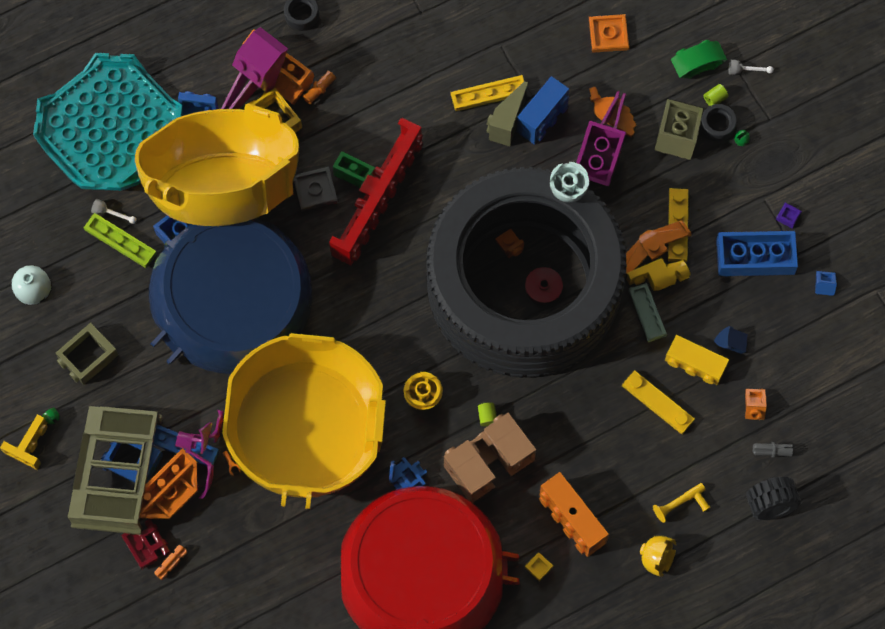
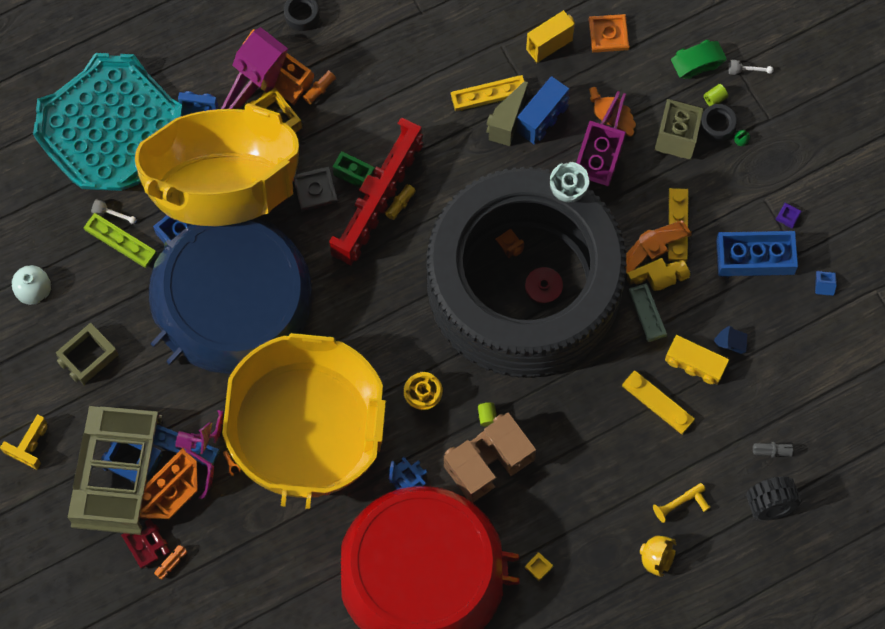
green hinge [42,407,60,424] -> none
orange brick [539,472,609,557] -> none
orange bracket [745,389,767,420] -> none
none -> yellow pin [385,184,416,220]
none -> yellow brick [526,10,575,63]

